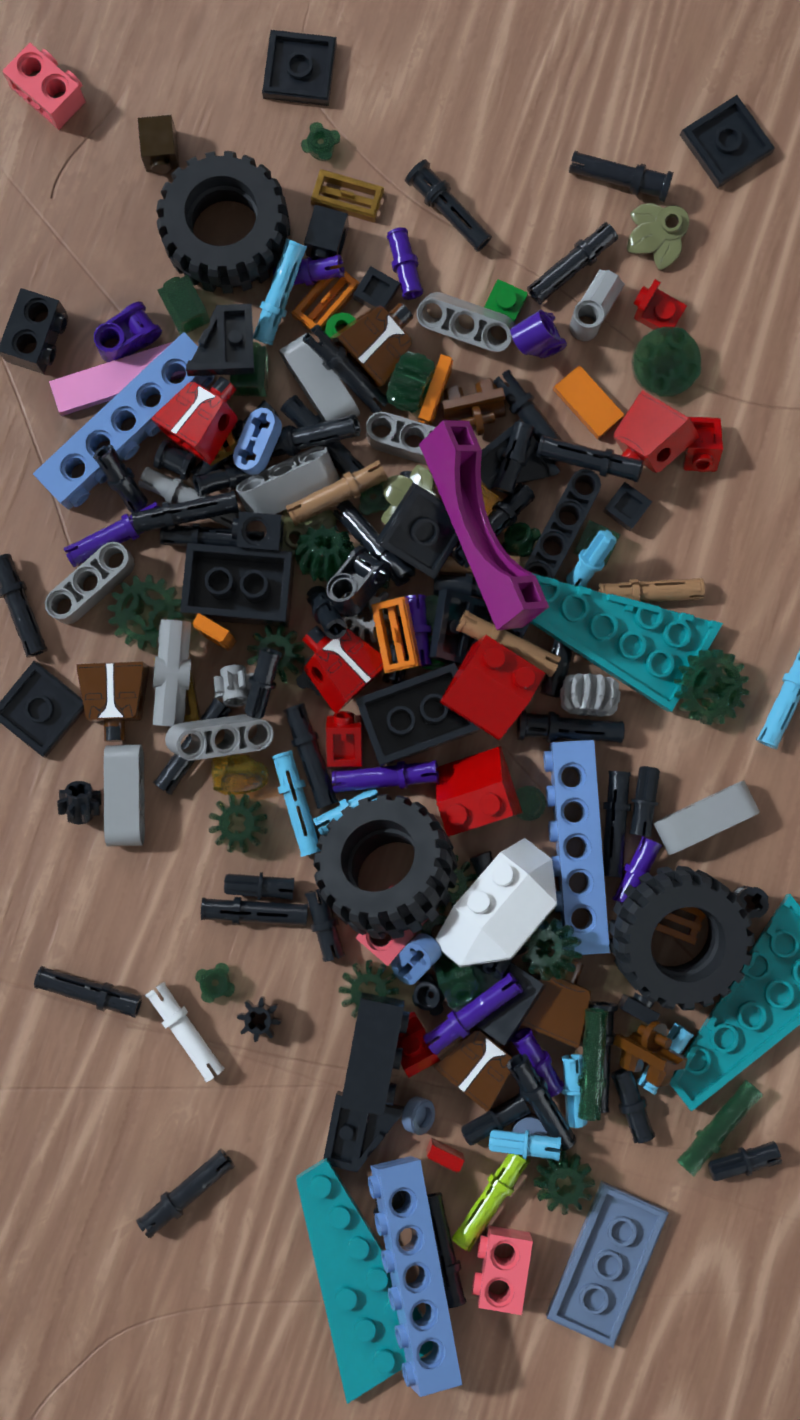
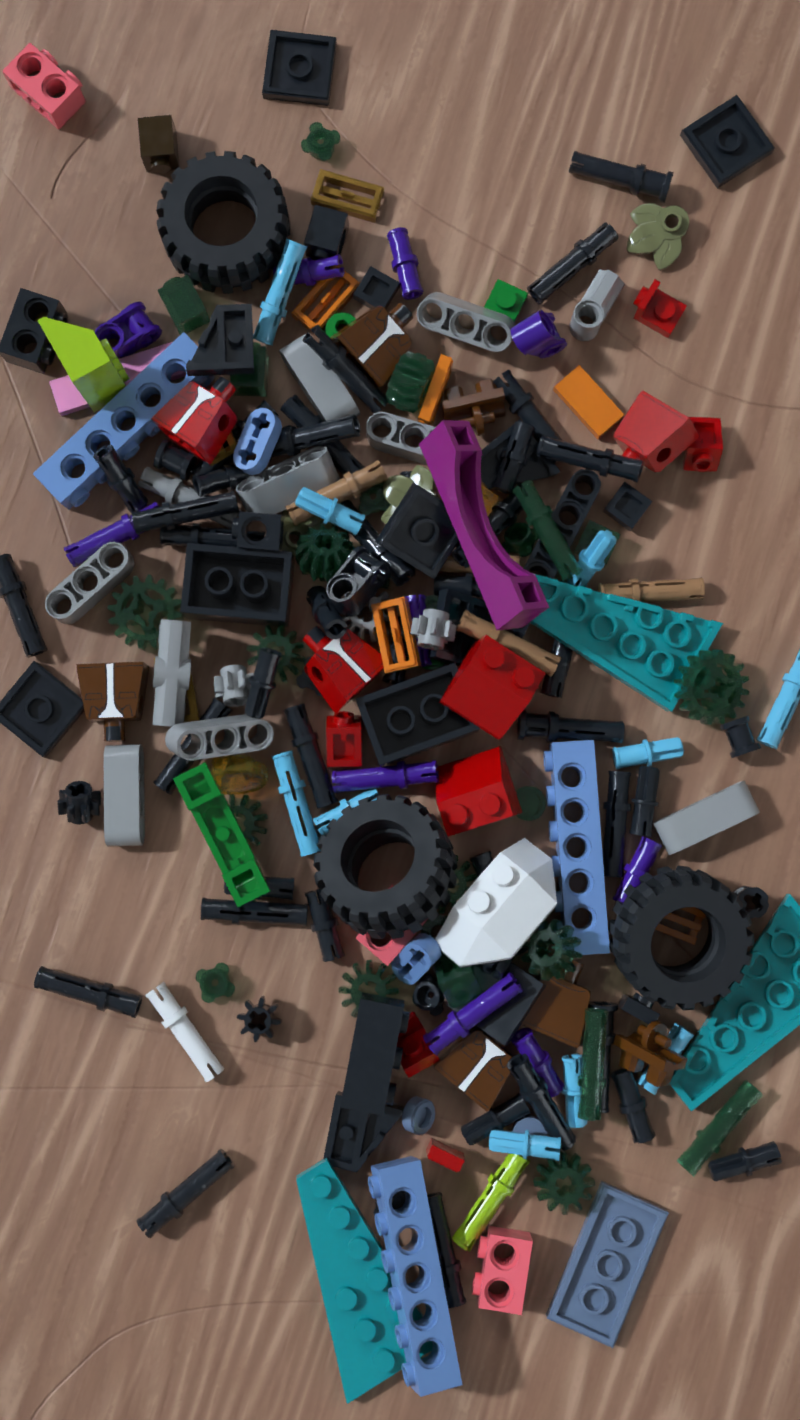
orange tile [192,613,237,651] -> none
black pin [405,159,492,252] -> none
light grey gear [560,673,621,717] -> none
clear green tile [631,327,701,397] -> none
none -> lime slope [38,317,130,412]
none -> green slope [173,762,270,907]
none -> medium azure axle [295,487,365,536]
none -> light grey gear [410,609,457,650]
none -> clear green pin [513,480,583,582]
none -> medium azure axle [612,737,684,770]
none -> black bush [720,715,761,758]

